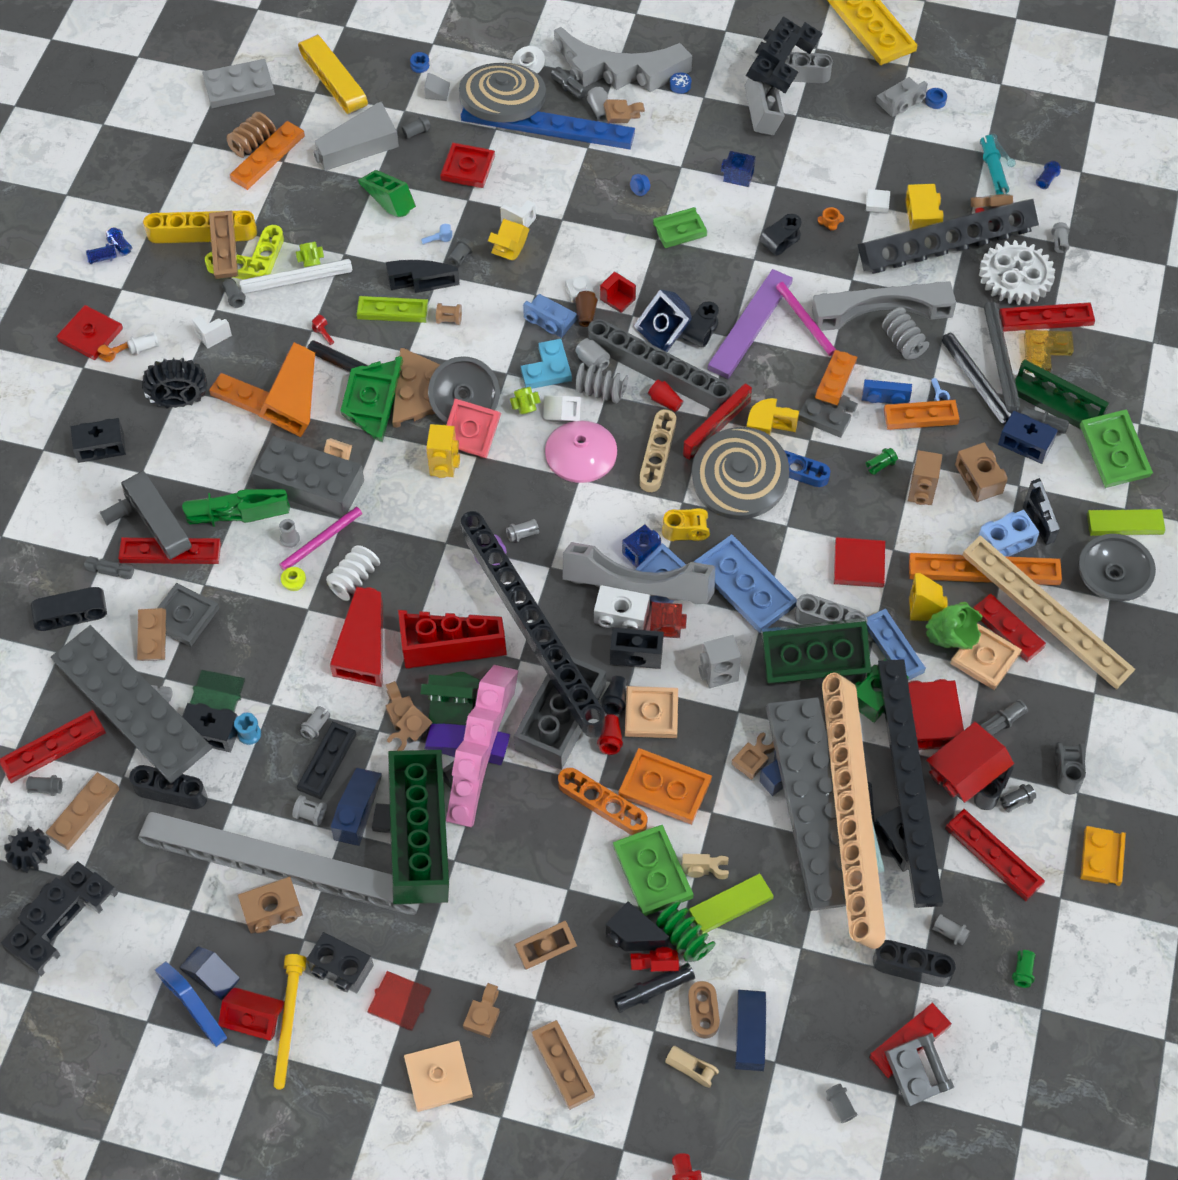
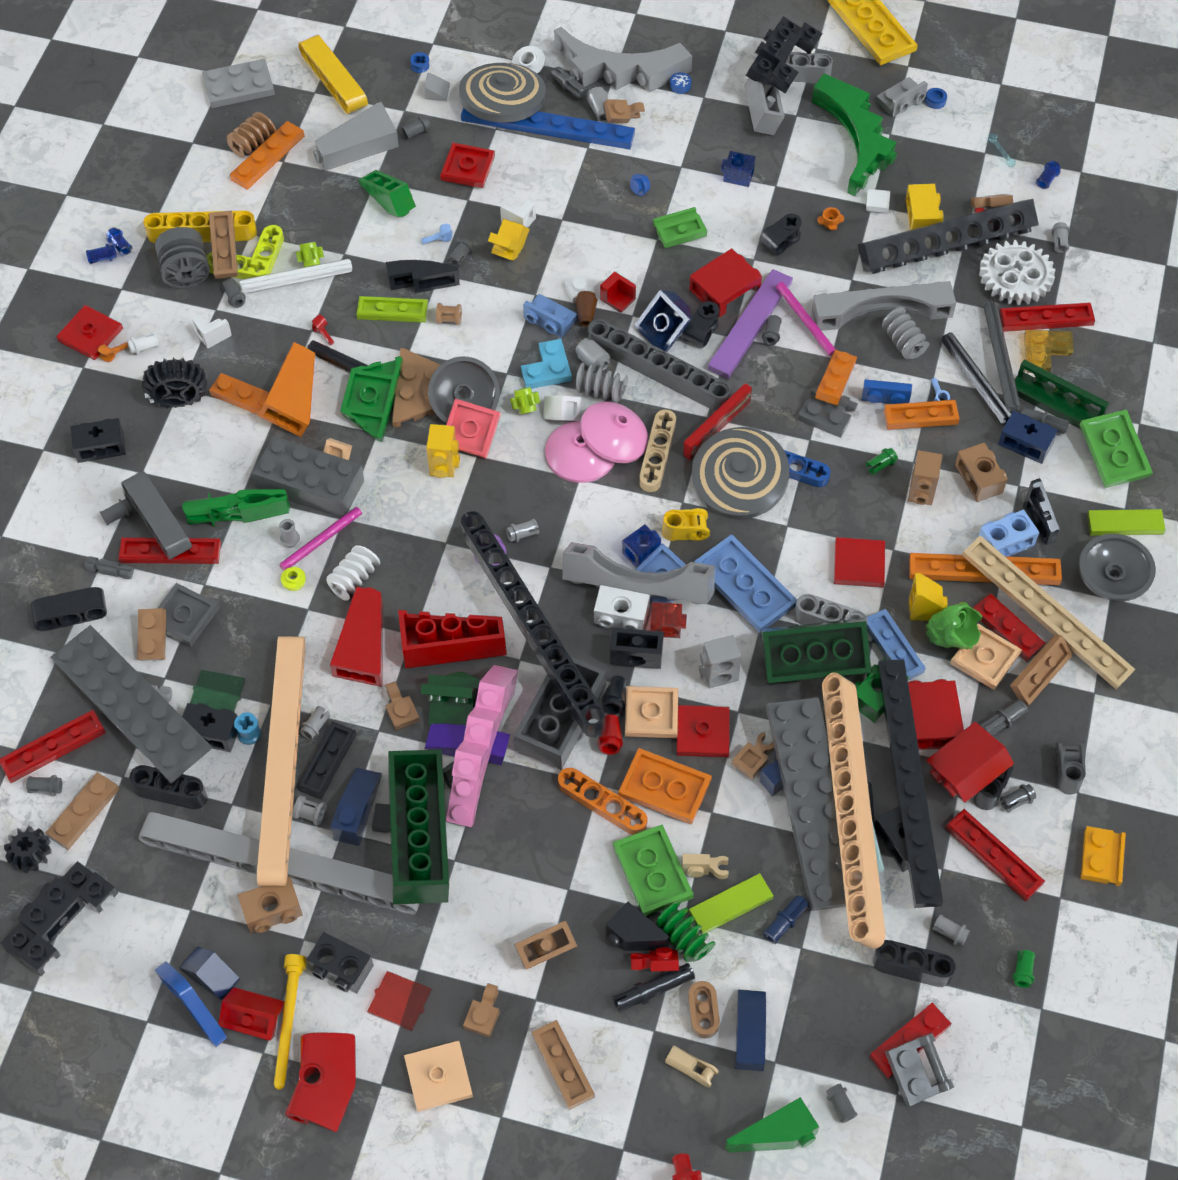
medium nougat plate [387,705,432,751] -> none
red cone [648,379,684,412] -> none
yellow brick [747,398,799,435] -> none
teal pin [980,135,1010,195] -> none
none -> dark grey wheel [155,227,210,288]
none -> light nougat beam [257,637,305,886]
none -> red panel [285,1032,356,1133]
none -> bright pink dish [580,402,649,463]
none -> red plate [677,705,730,757]
none -> red panel [689,248,762,318]
none -> green slope [725,1097,819,1153]
none -> dark grey pin [762,315,782,346]
none -> dark blue axle [762,896,809,944]
none -> green arch [812,73,897,196]
none -> medium nougat plate [1010,635,1073,706]

